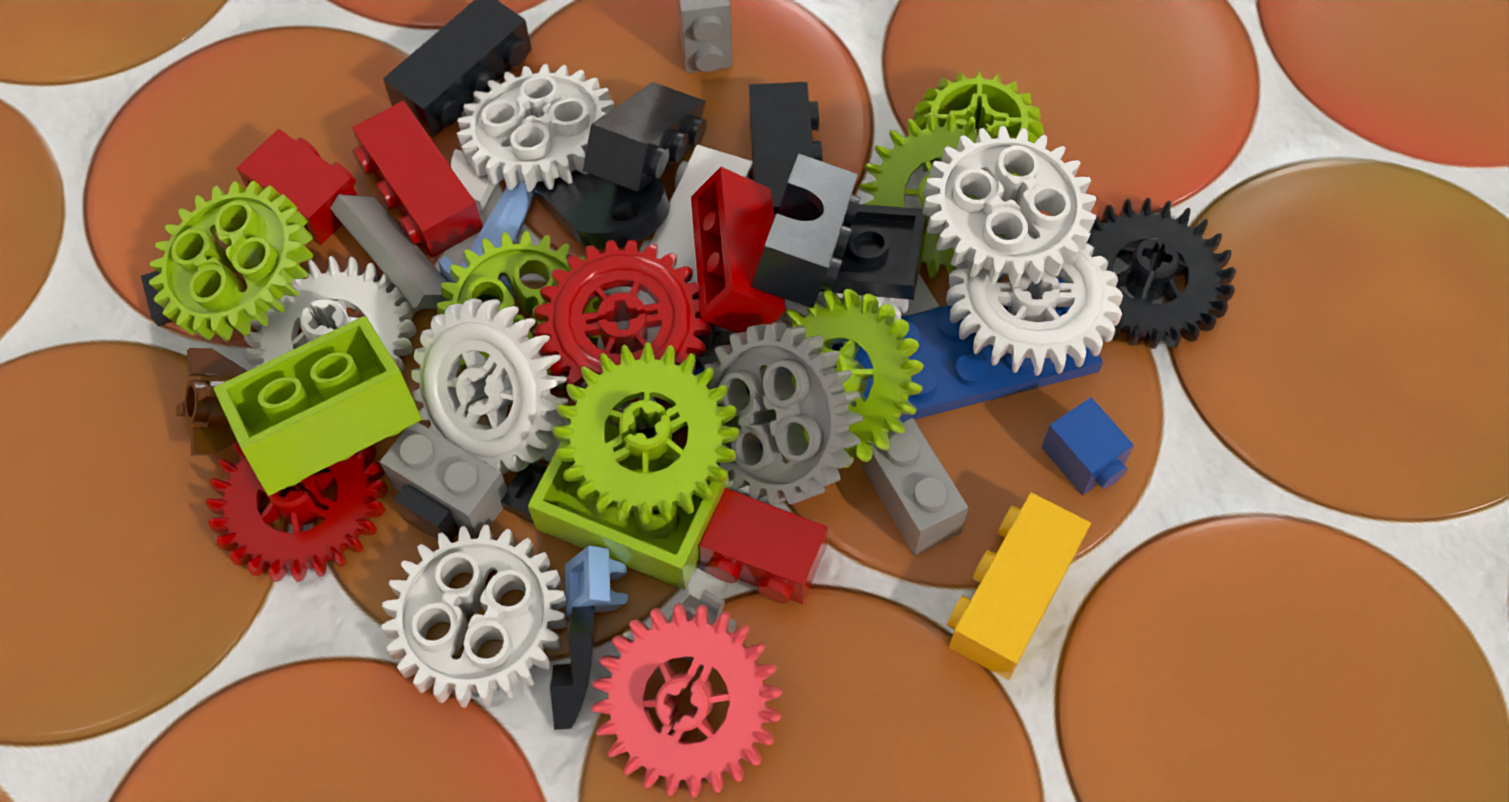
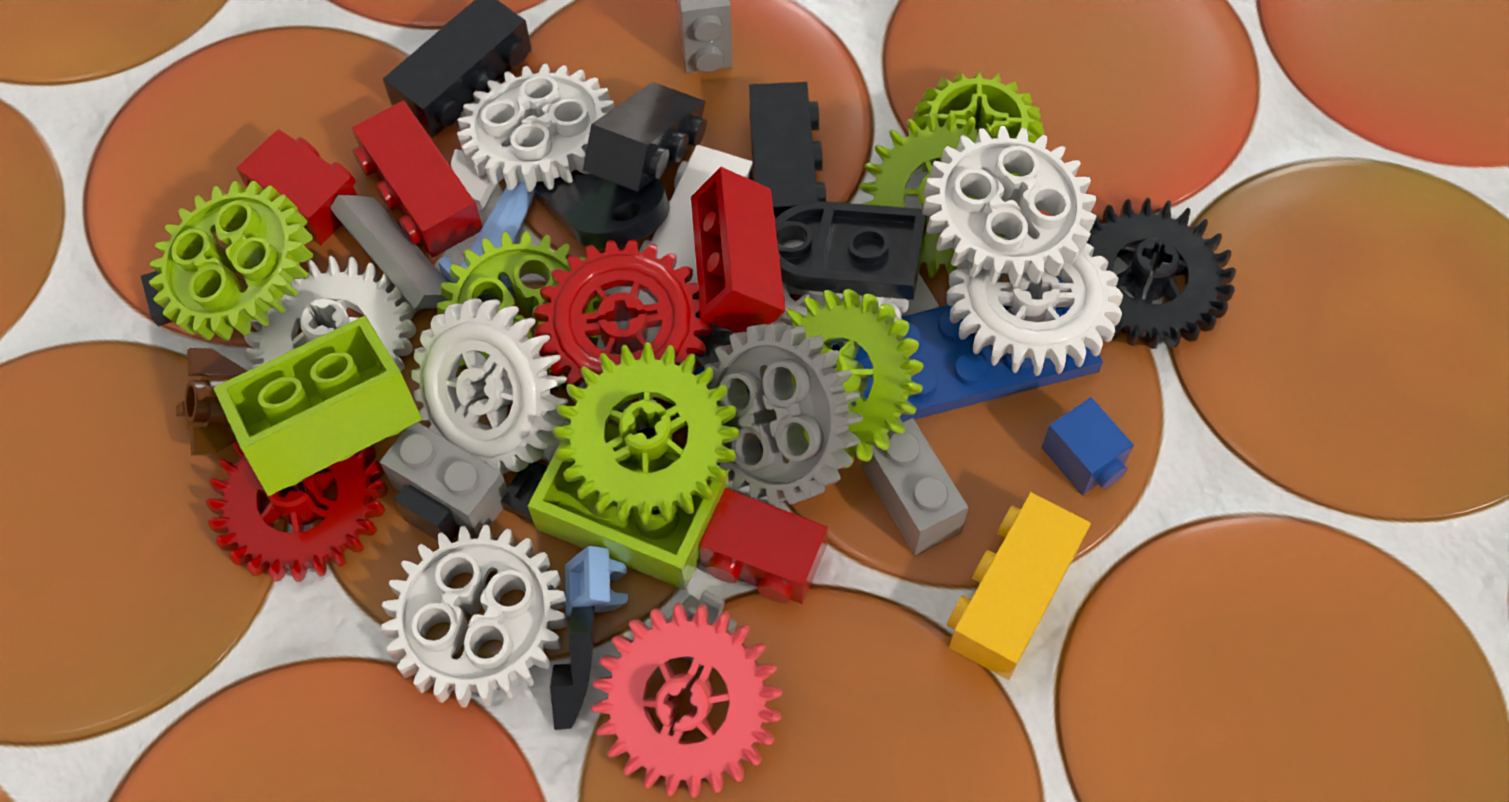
arch [751,153,861,308] -> none

